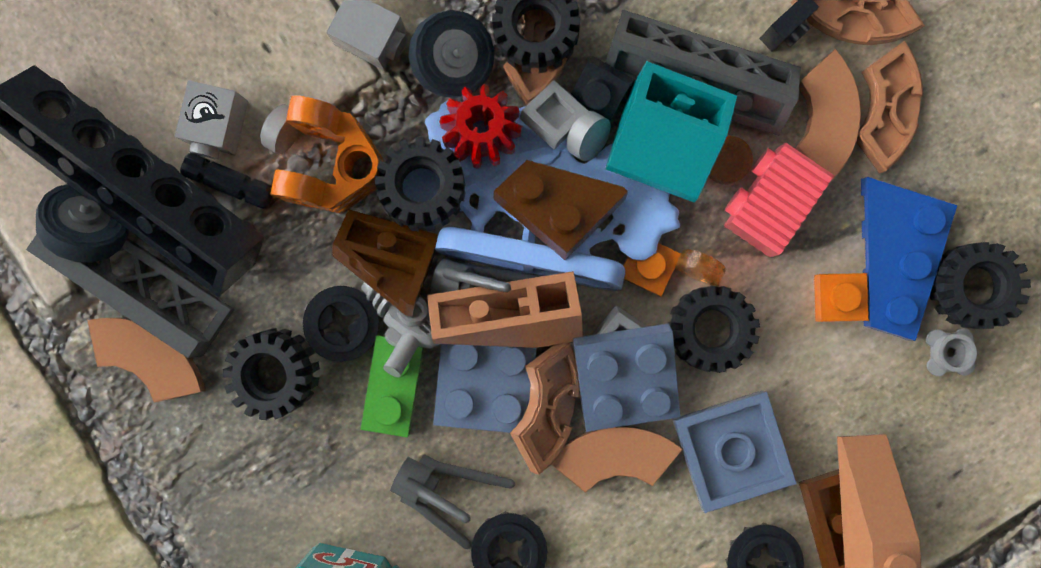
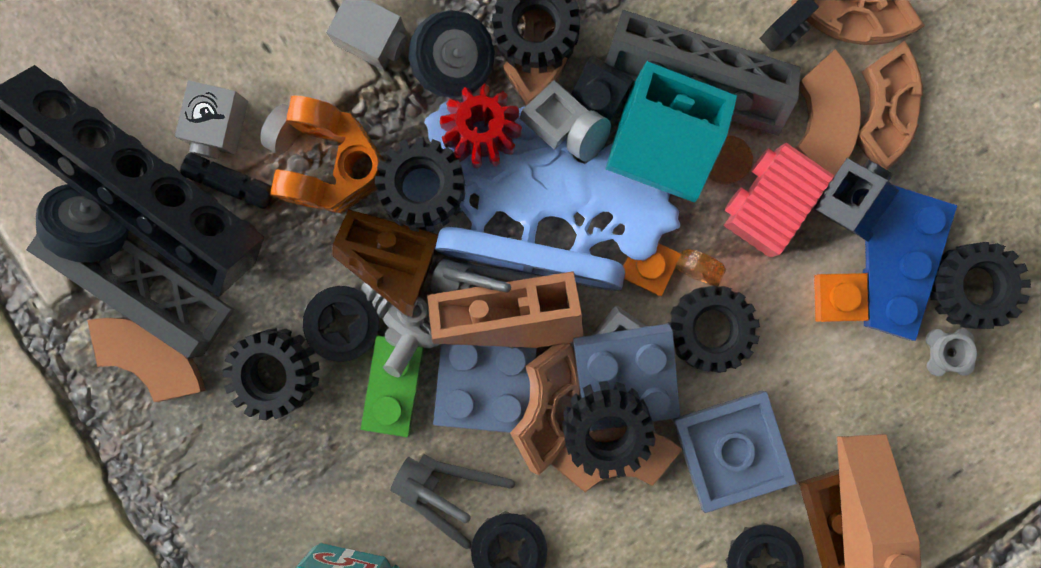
reddish brown wing [493,160,628,260] -> none
none -> black tyre [562,381,656,479]
none -> black brick [814,158,899,242]

